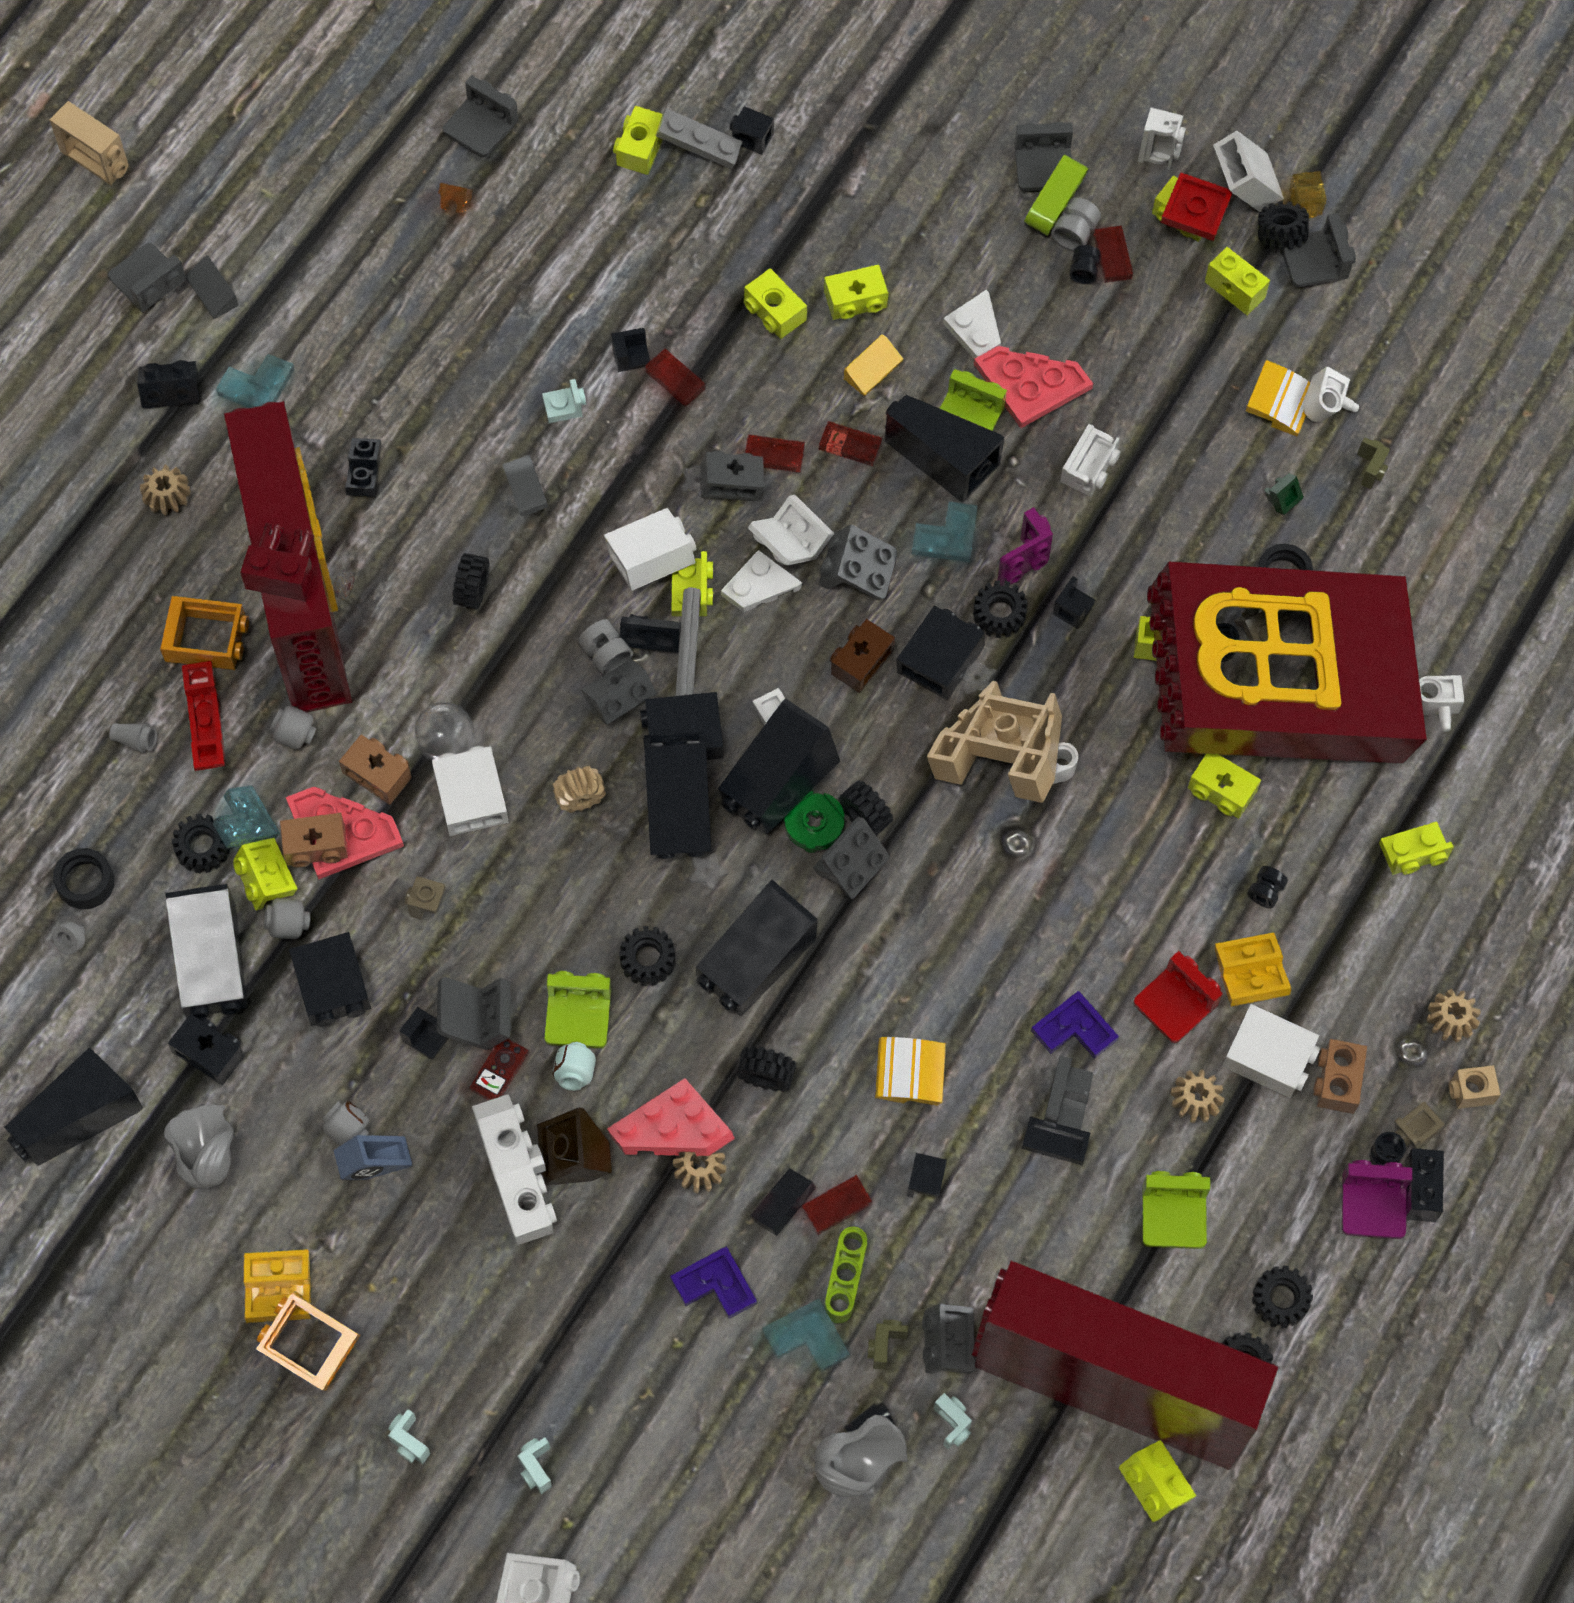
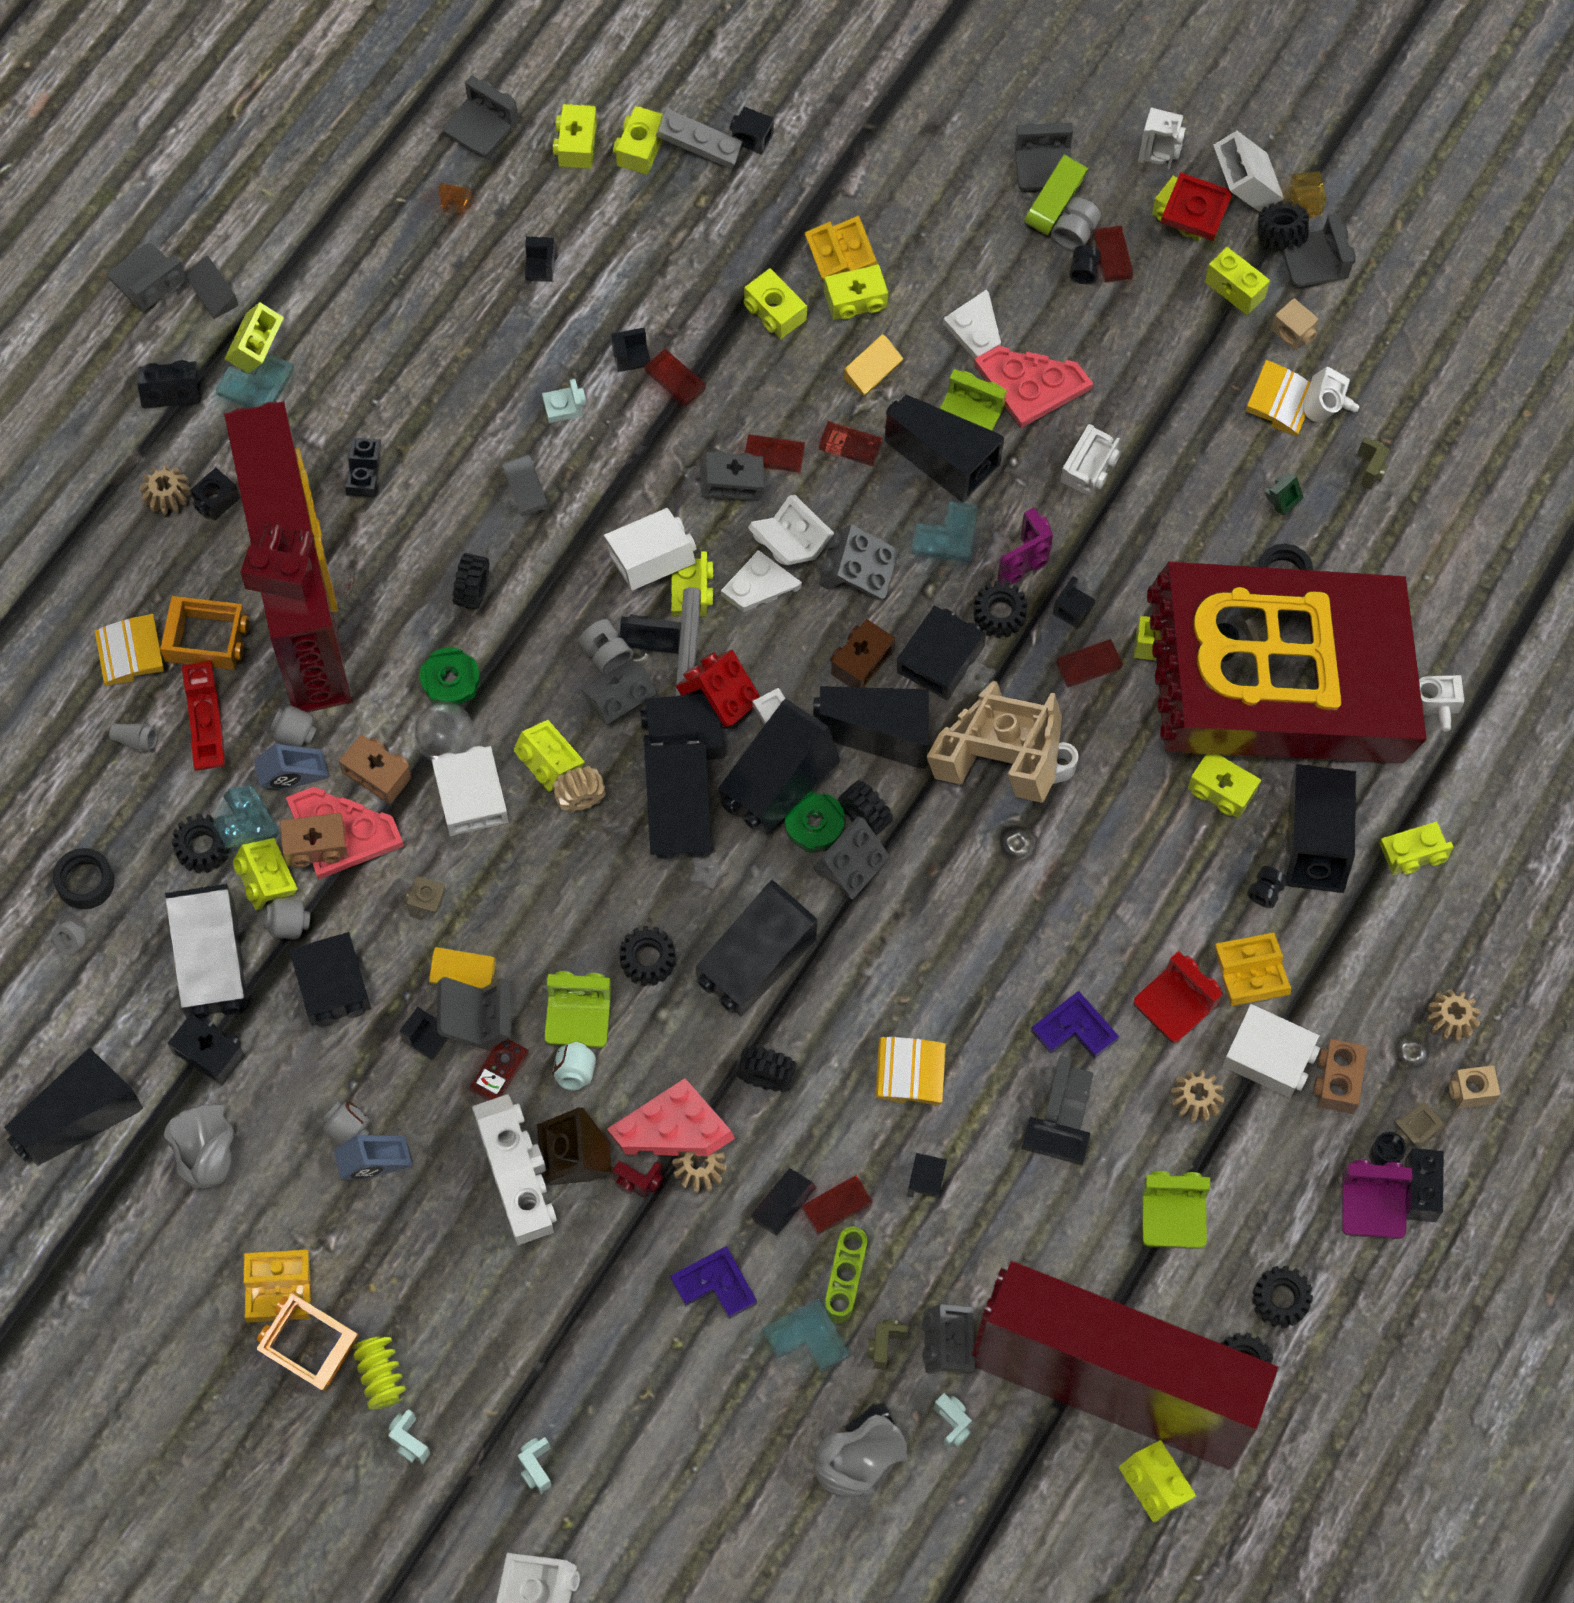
tan window [50,101,129,185] -> none
none -> yellow slope [95,614,163,686]
none -> black brick [190,467,240,521]
none -> neon yellow brick [224,302,284,374]
none -> sand blue slope [254,744,329,790]
none -> neon yellow piece [352,1337,406,1410]
none -> green plate [419,647,480,706]
none -> yellow slope [429,947,496,989]
none -> neon yellow bracket [513,720,585,792]
none -> black panel [525,236,556,282]
none -> neon yellow brick [553,104,597,169]
none -> dark red bracket [612,1161,664,1199]
none -> red bracket [676,649,760,727]
none -> yellow slope [805,215,878,281]
none -> black slope [813,686,929,769]
none -> clear red tile [1056,639,1123,688]
none -> tan brick [1271,298,1319,351]
none -> black slope [1284,764,1356,893]

